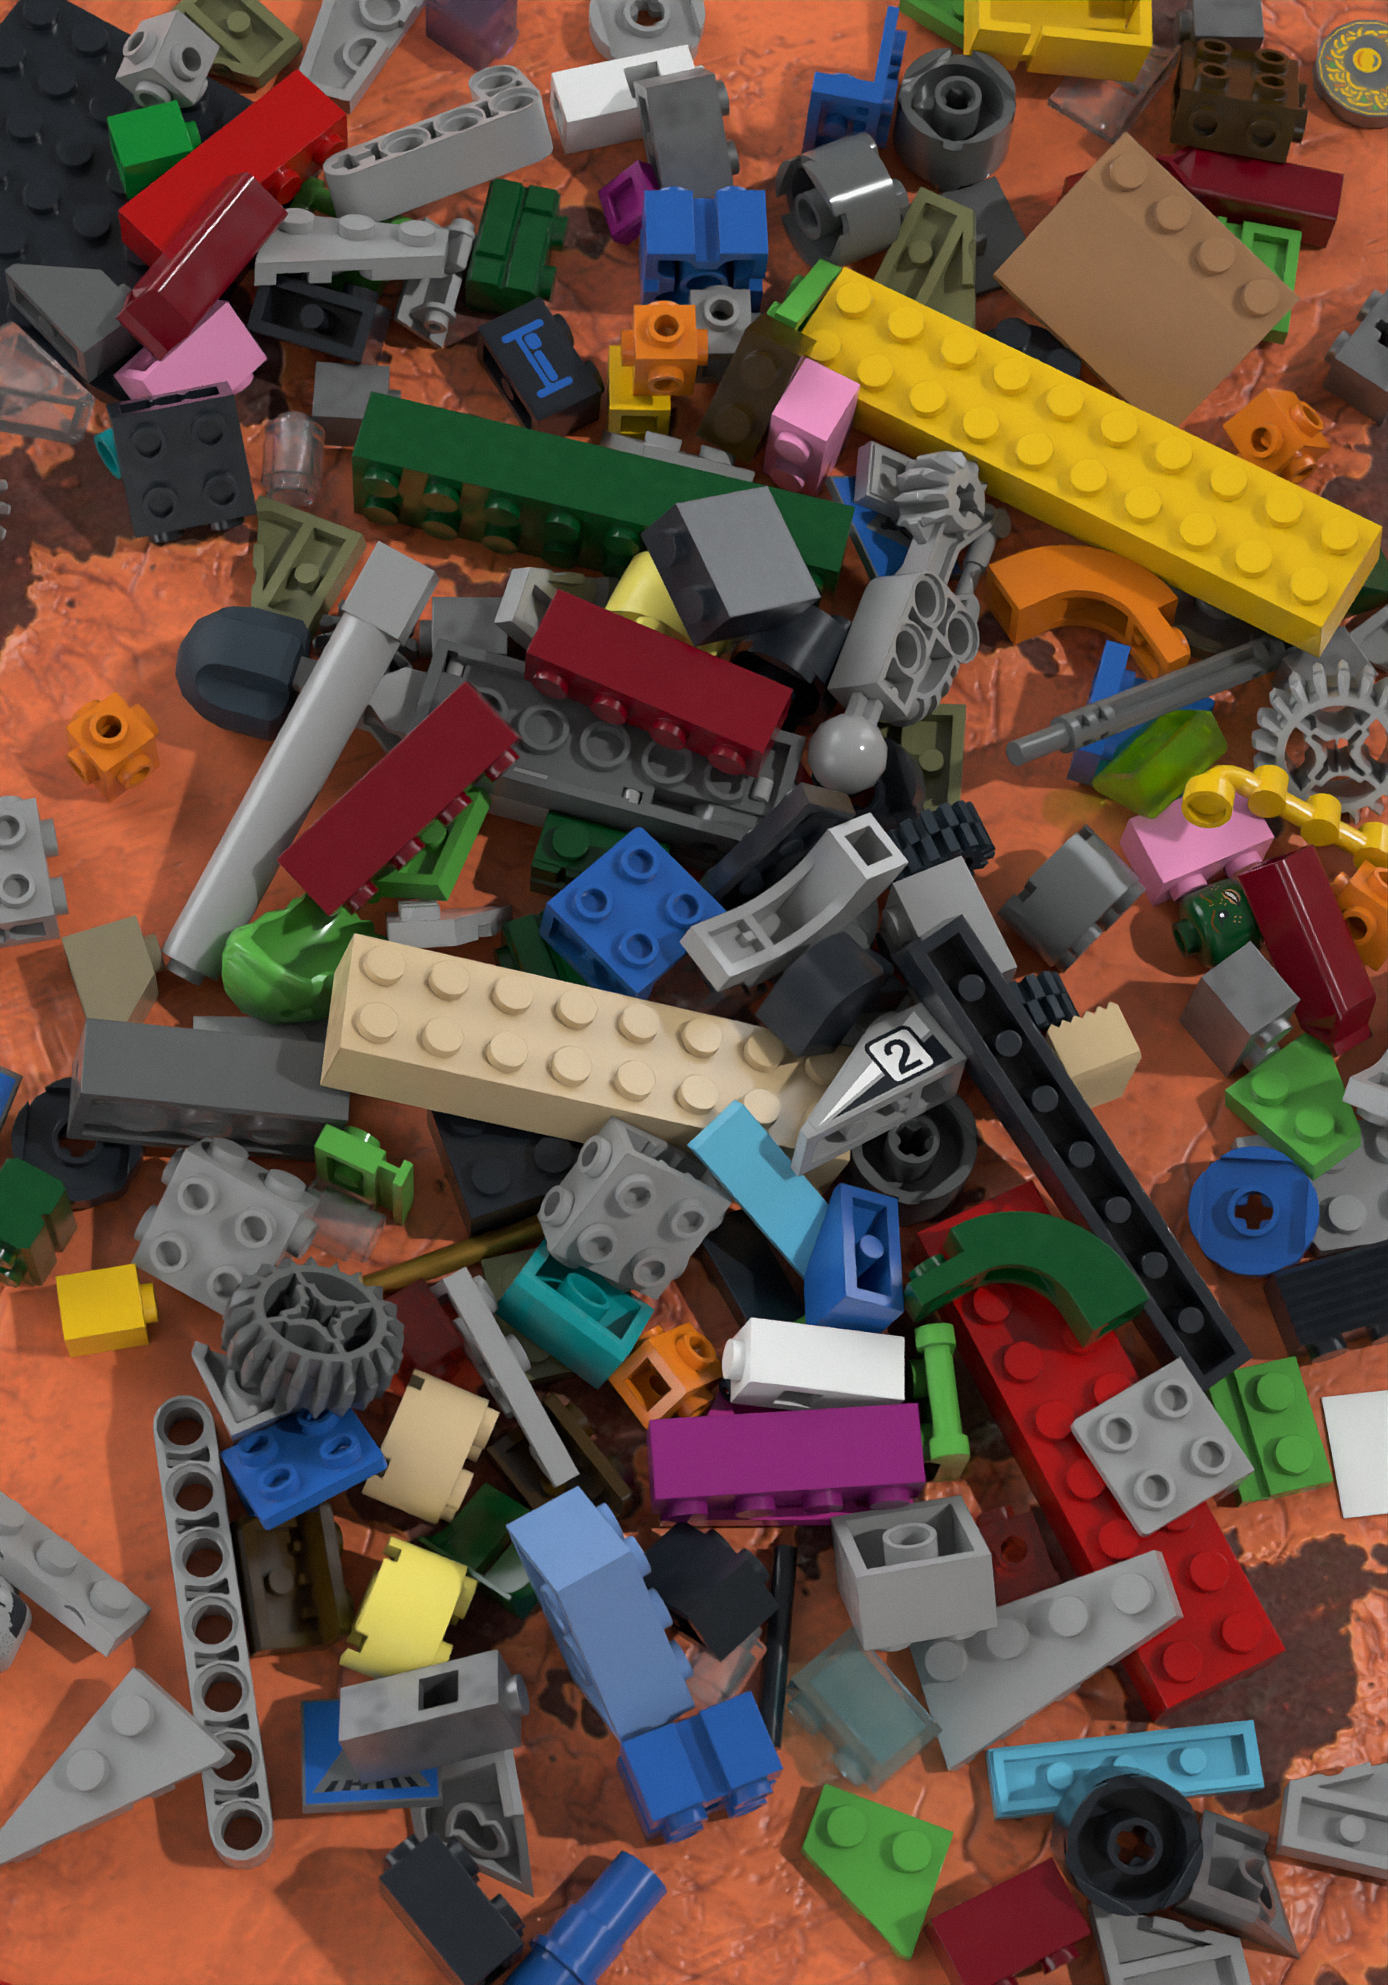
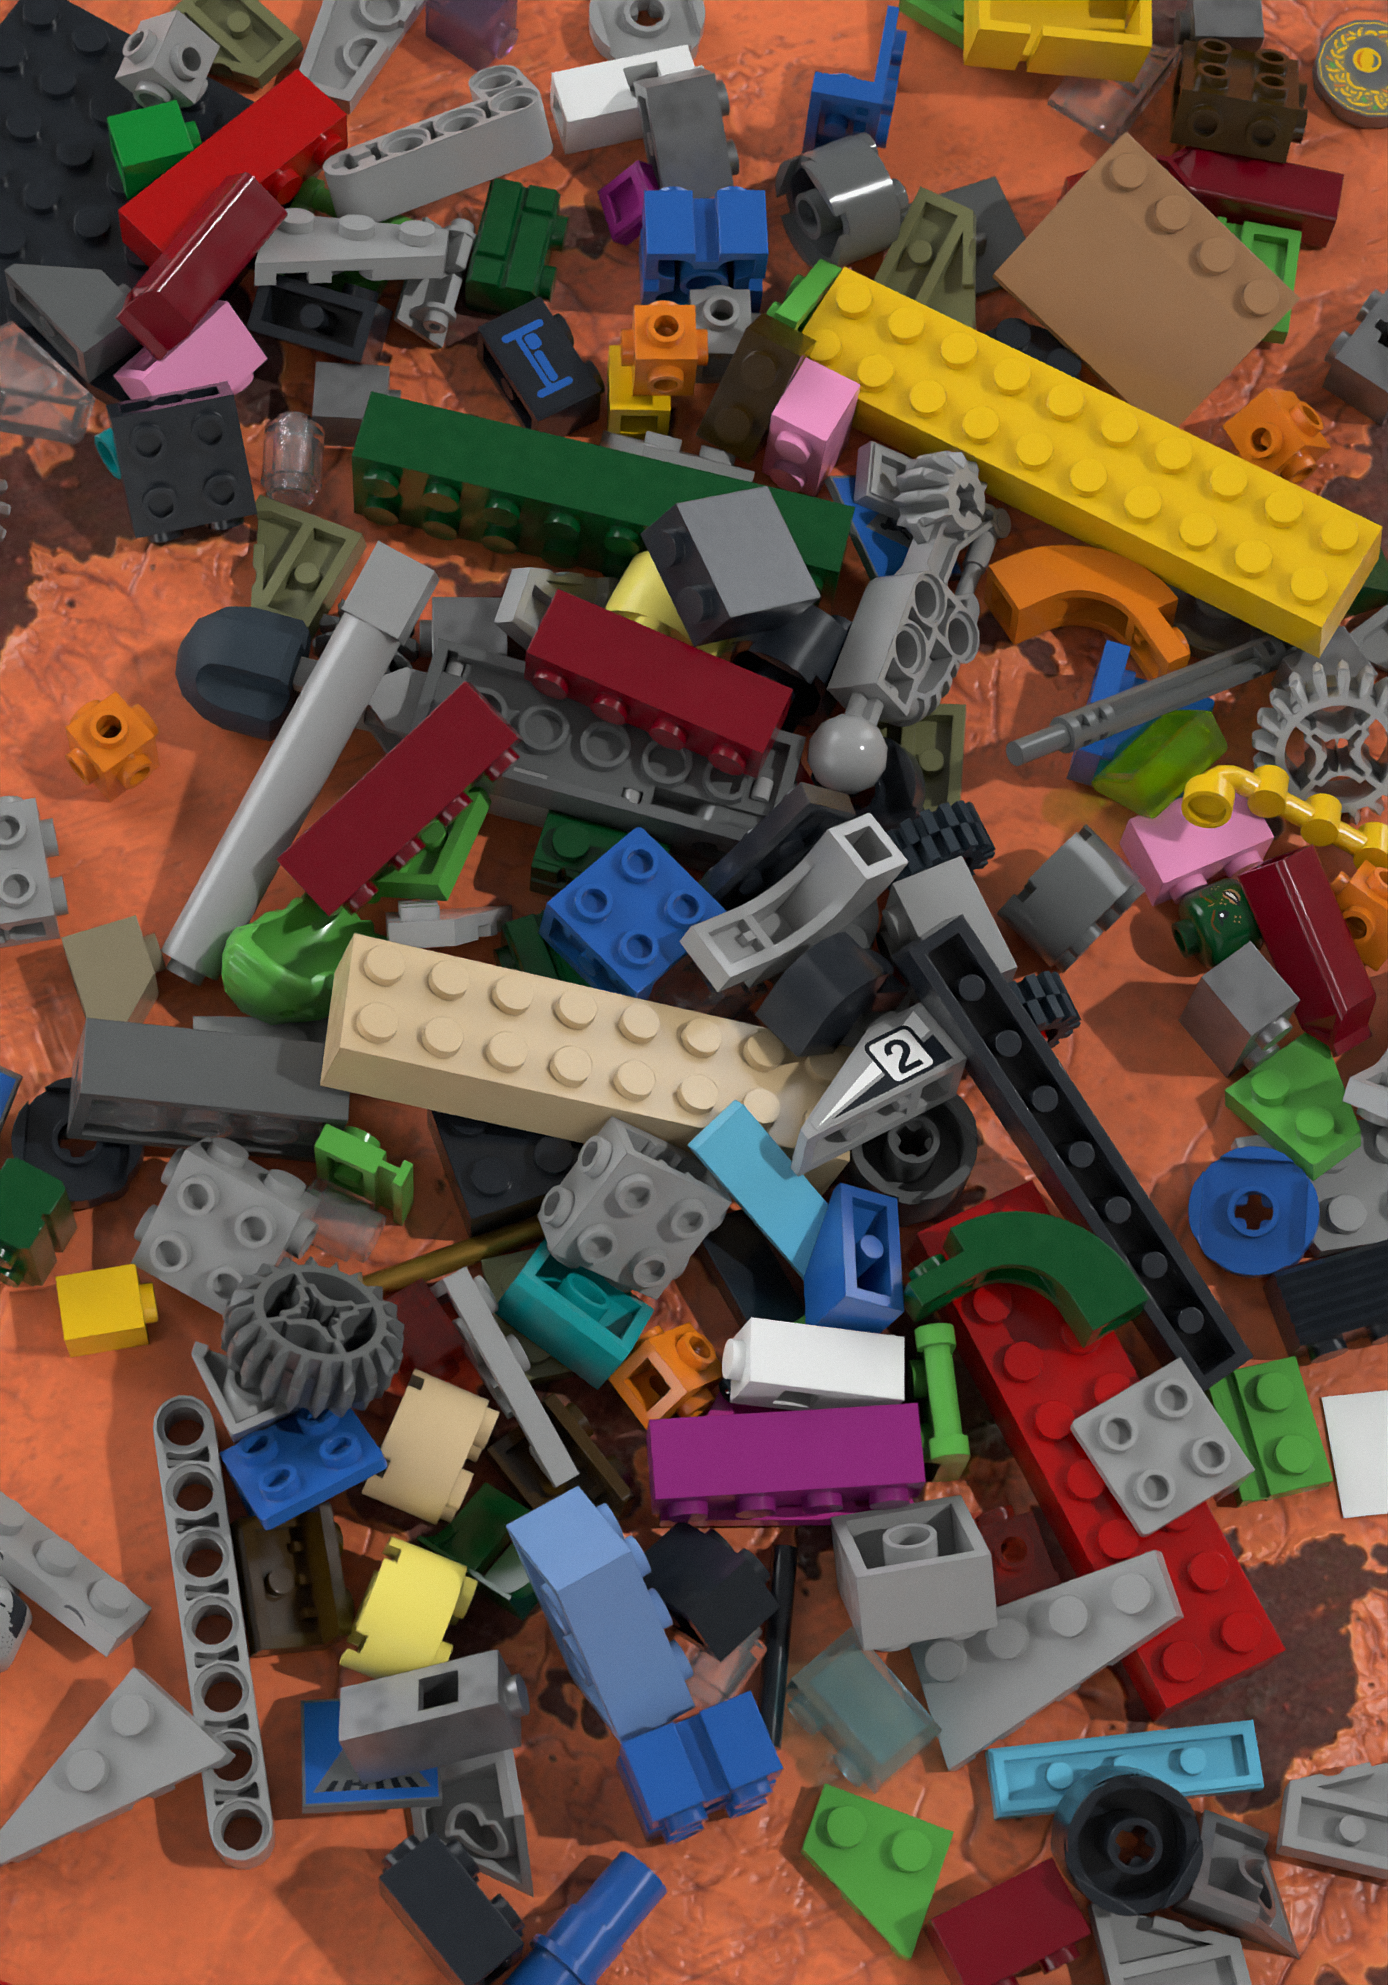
dark grey brick [892,48,1016,192] -> none
tan brick [1044,1001,1142,1109] -> none

